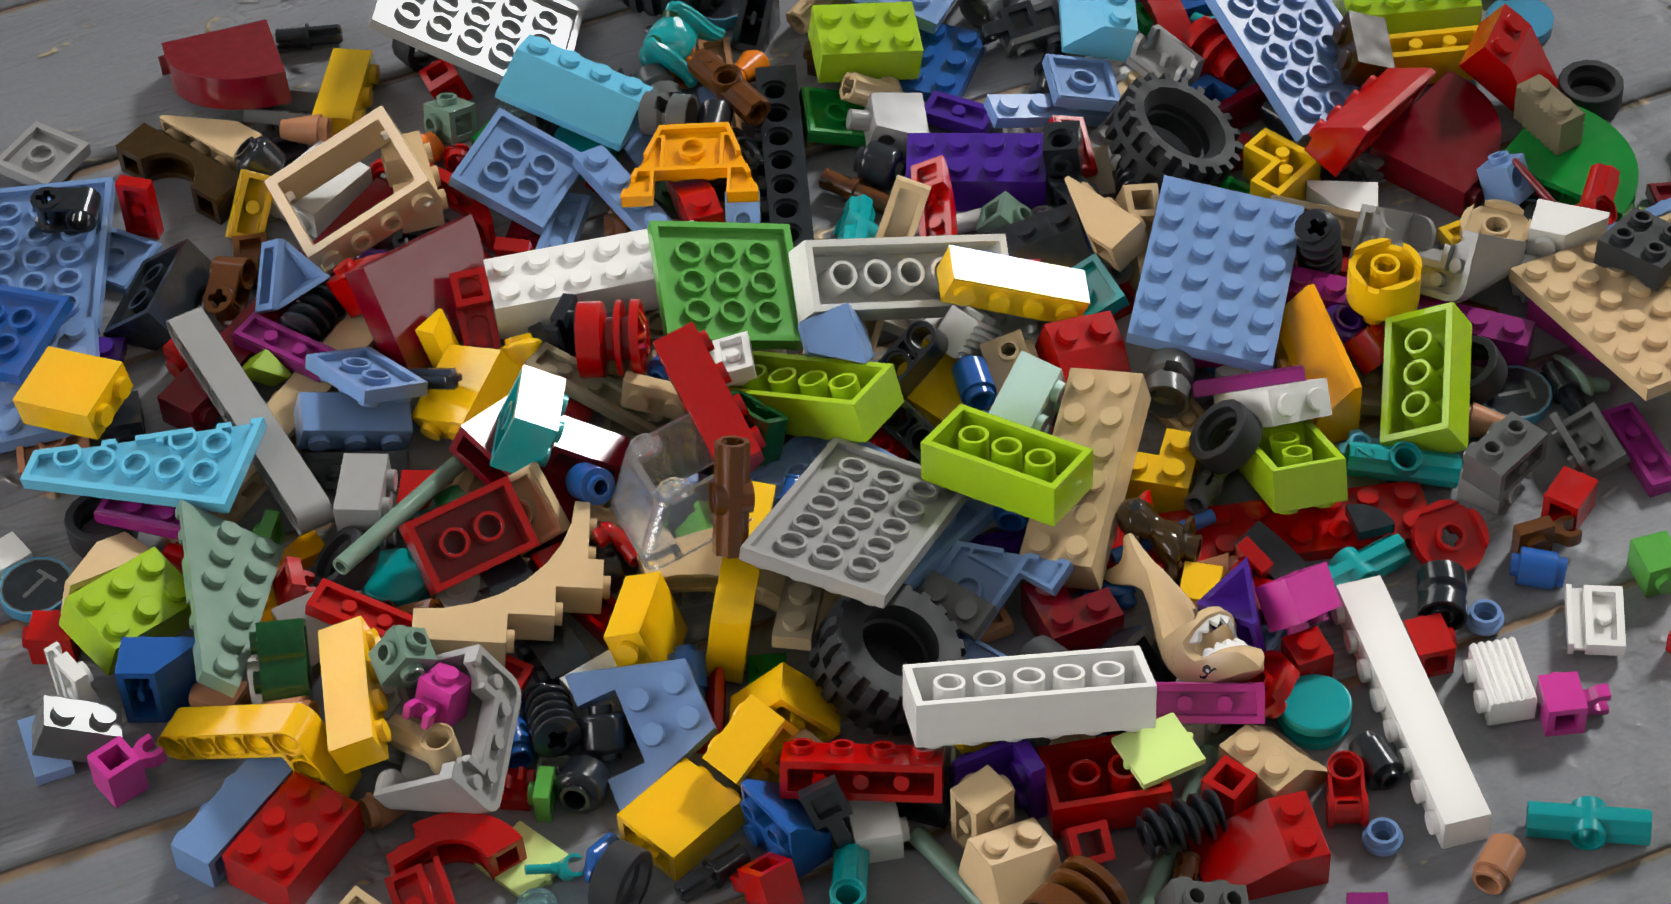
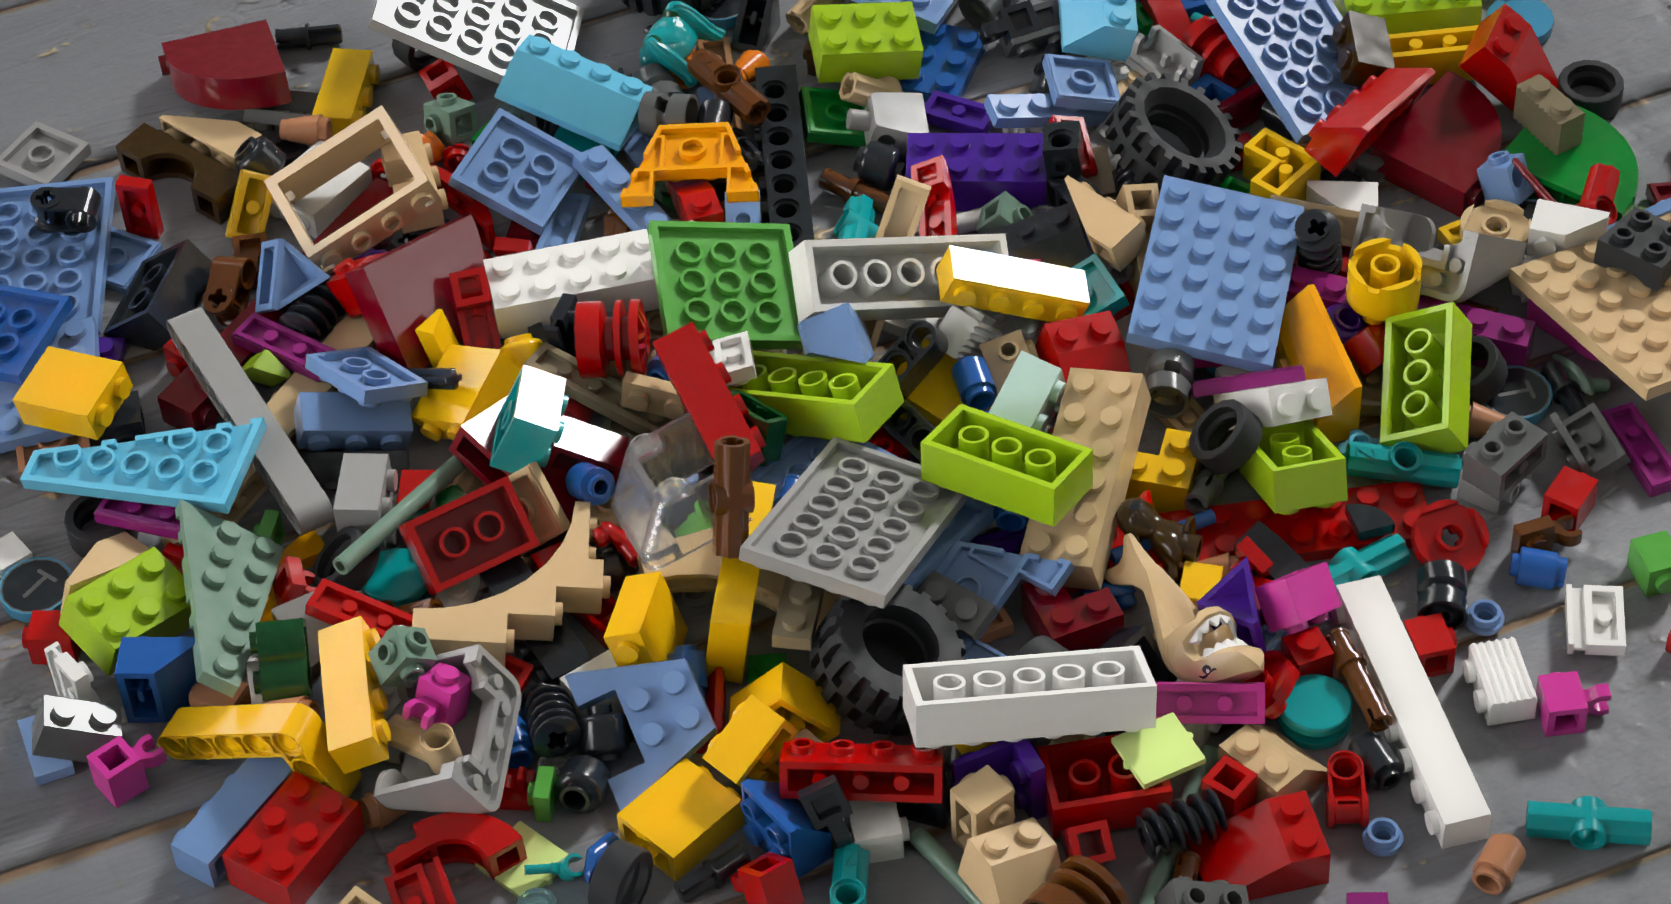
none -> reddish brown pin [1325,627,1394,733]

